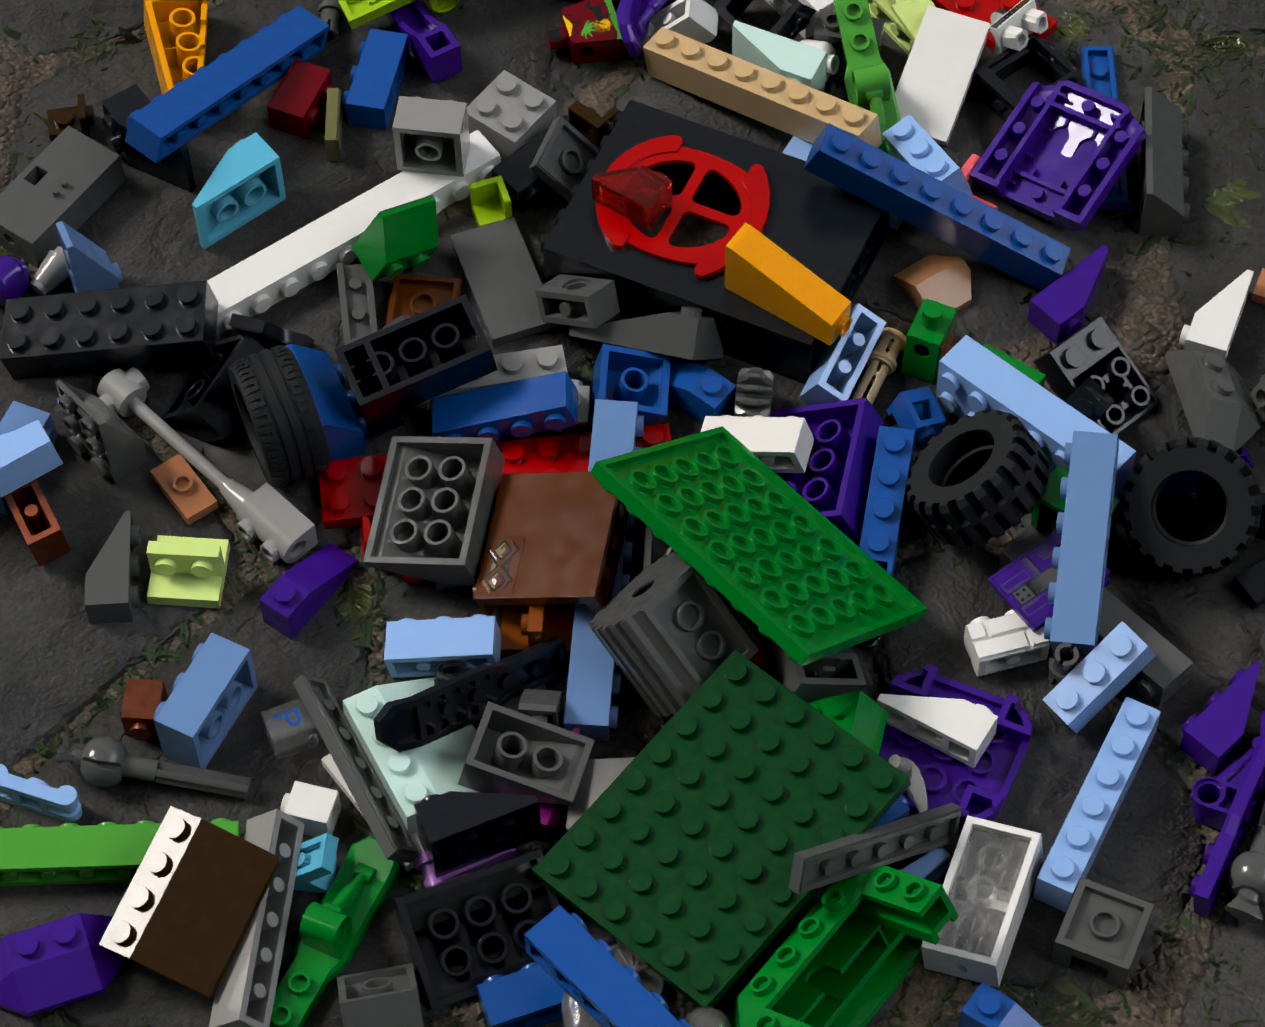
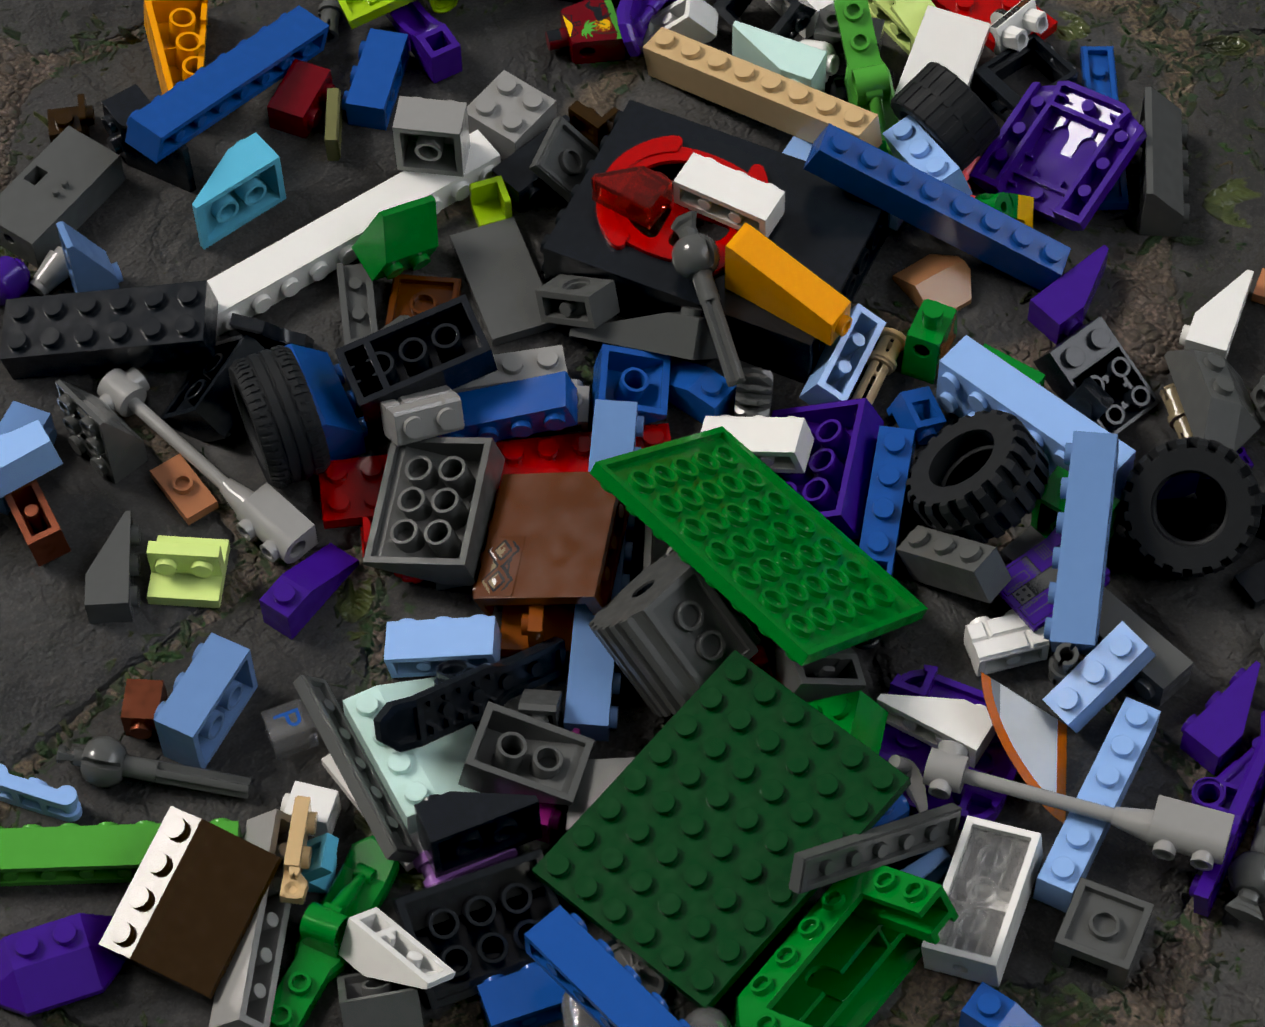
none -> tan hinge [279,796,318,905]
none -> white slope [338,907,455,990]
none -> light grey brick [380,385,465,446]
none -> dark grey piece [671,211,746,387]
none -> white brick [673,152,785,238]
none -> black tyre [891,62,1000,171]
none -> dark grey brick [896,525,1012,604]
none -> light grey bar [923,740,1235,871]
none -> leg [975,192,1034,228]
none -> white sticker [981,672,1067,824]
none -> dark tan pin [1159,383,1193,439]

